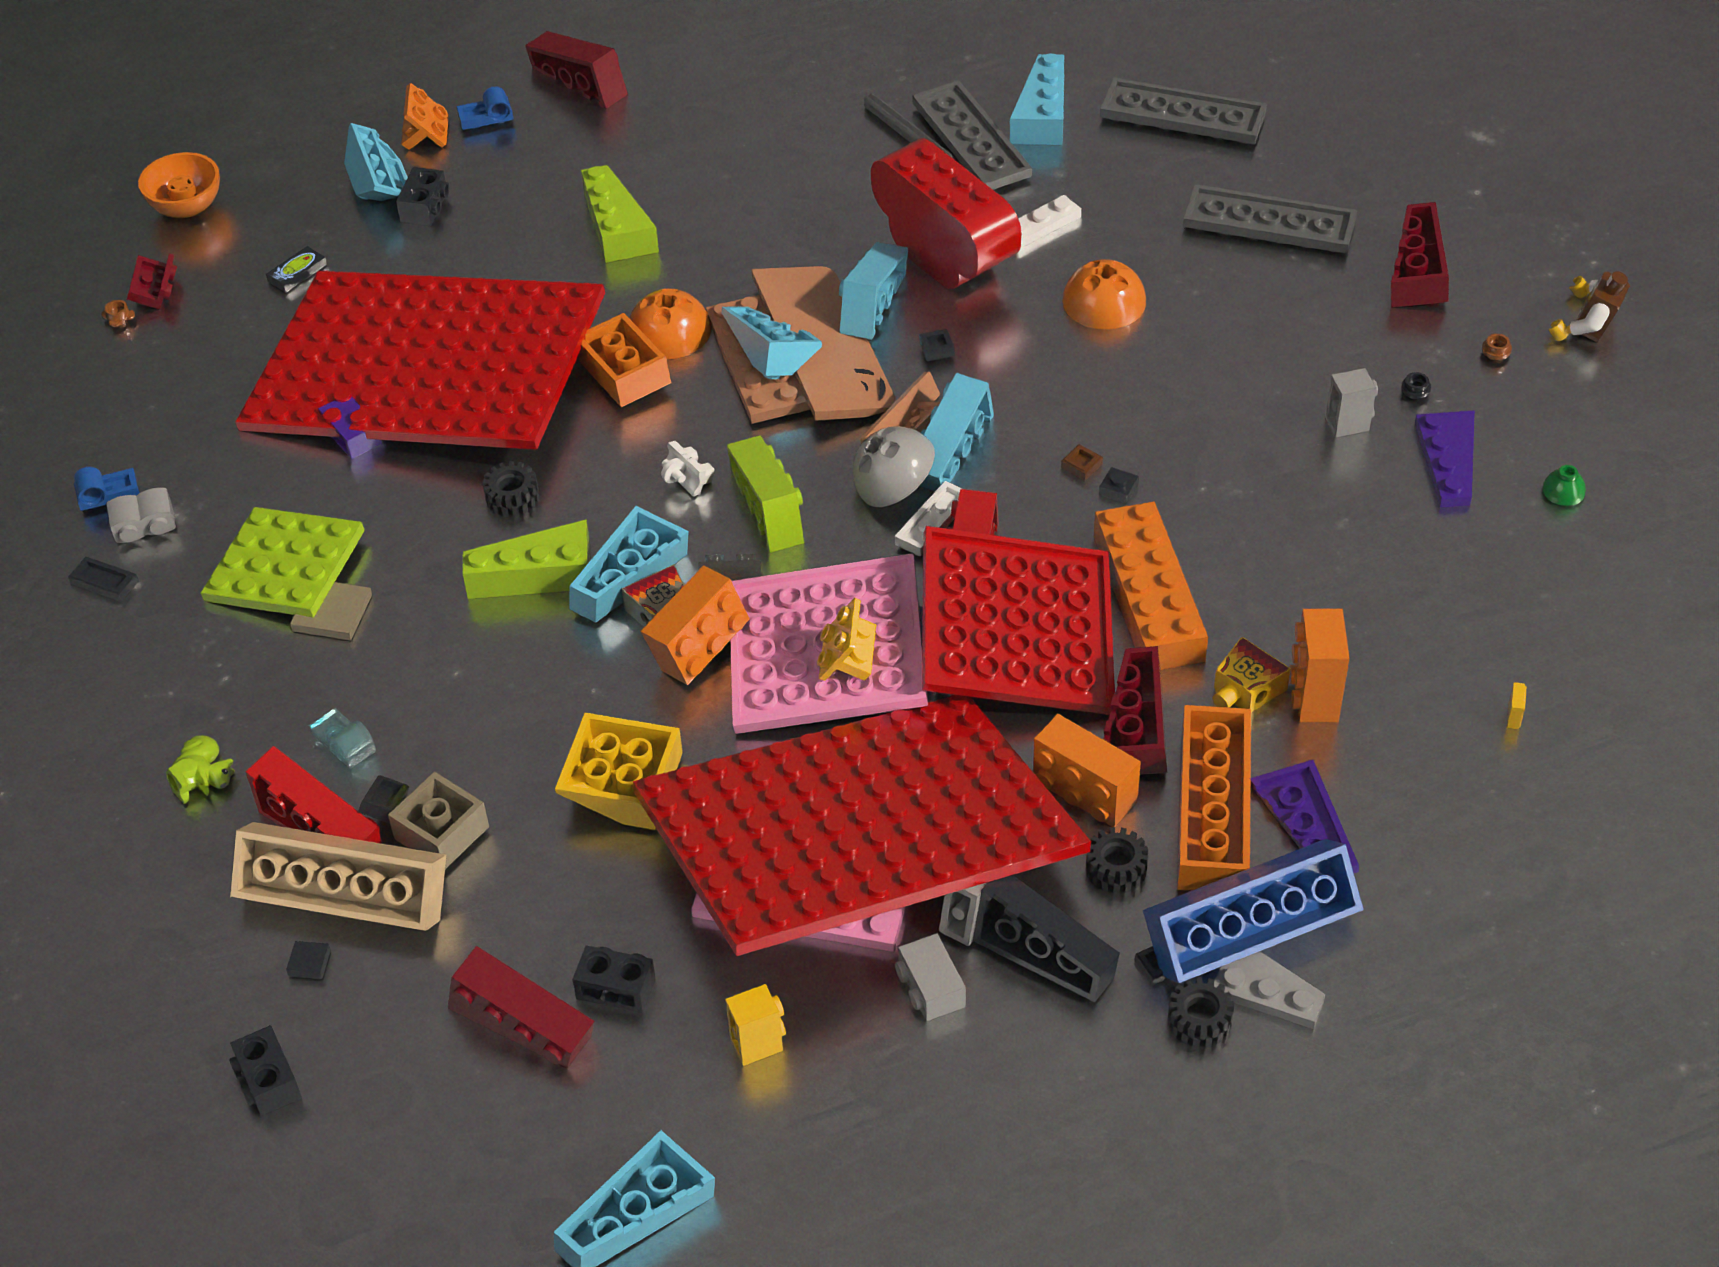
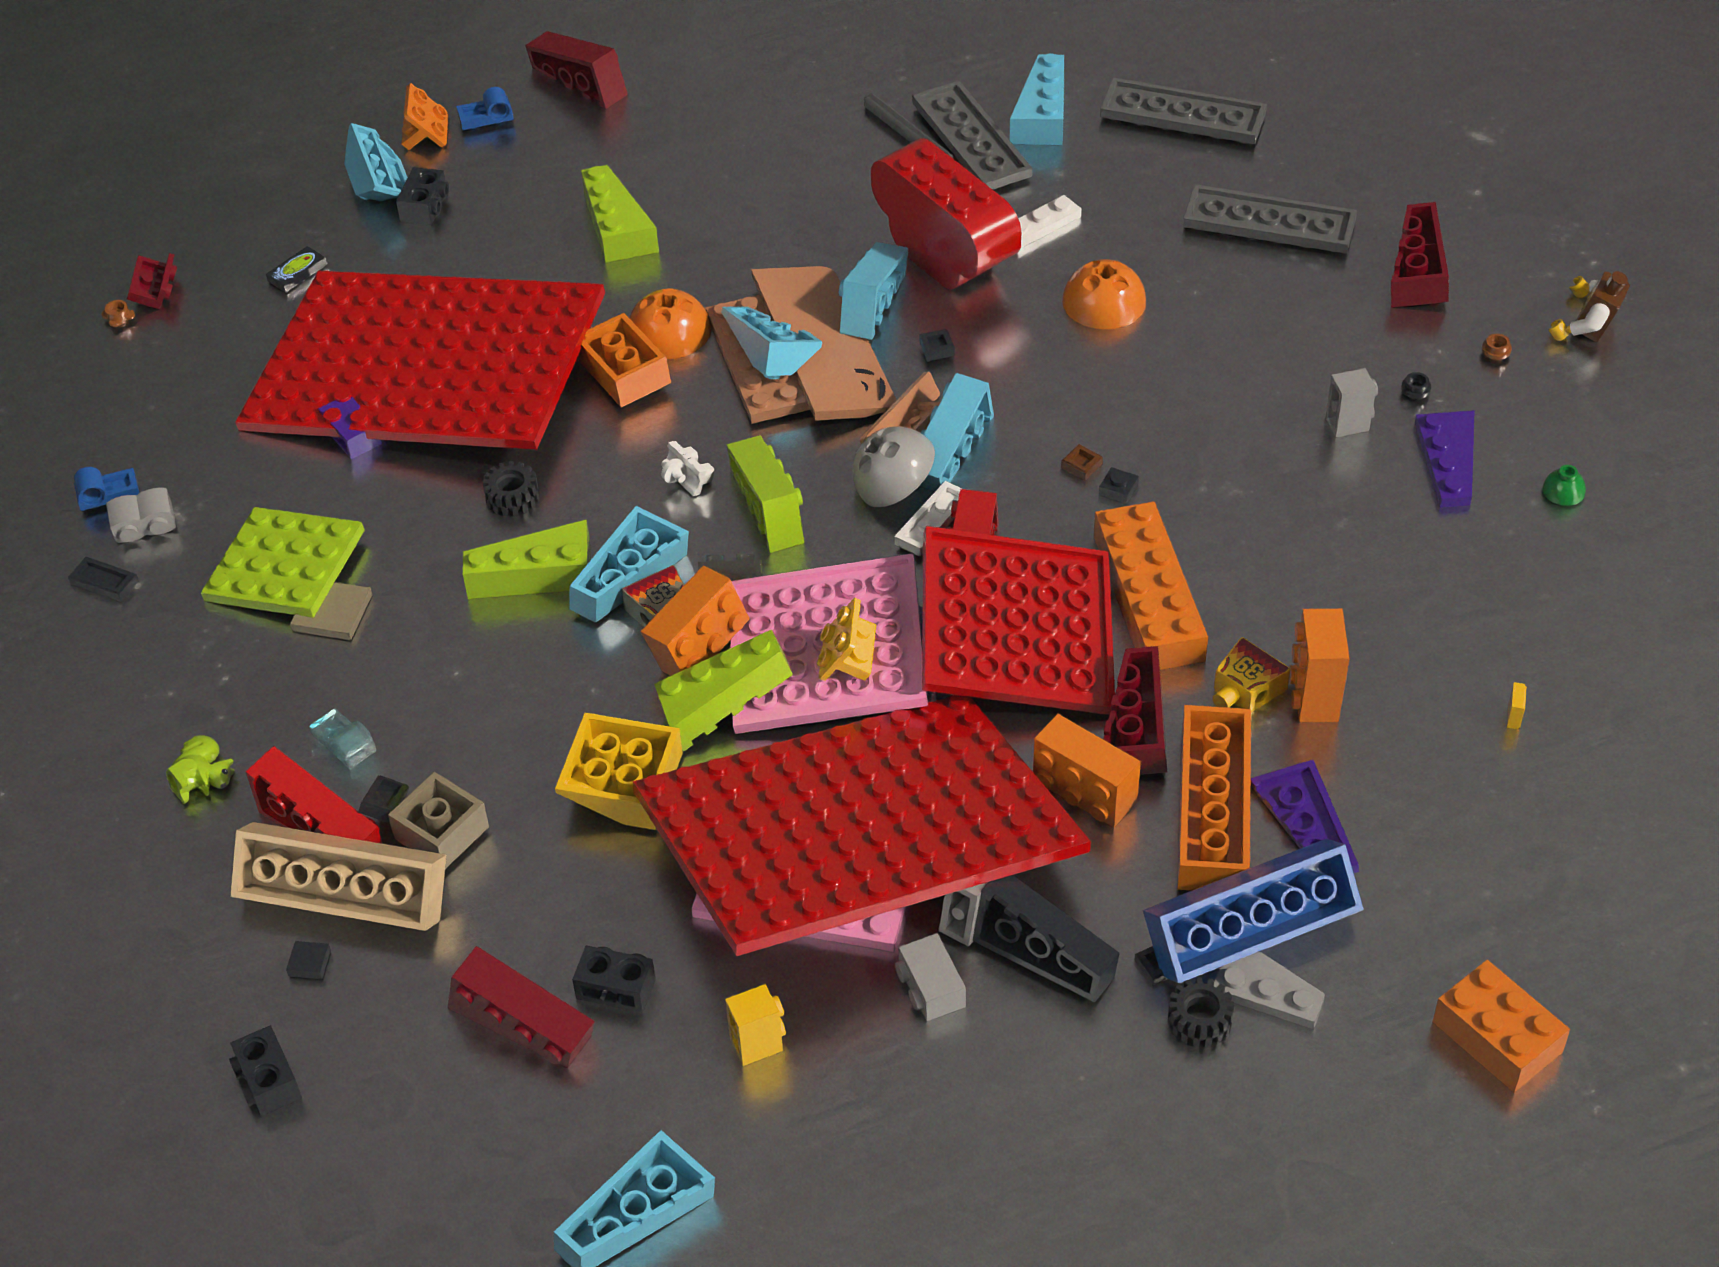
orange piece [138,152,220,218] -> none
black tyre [1086,827,1148,893] -> none
none -> lime wedge [654,629,793,751]
none -> orange brick [1433,959,1570,1093]

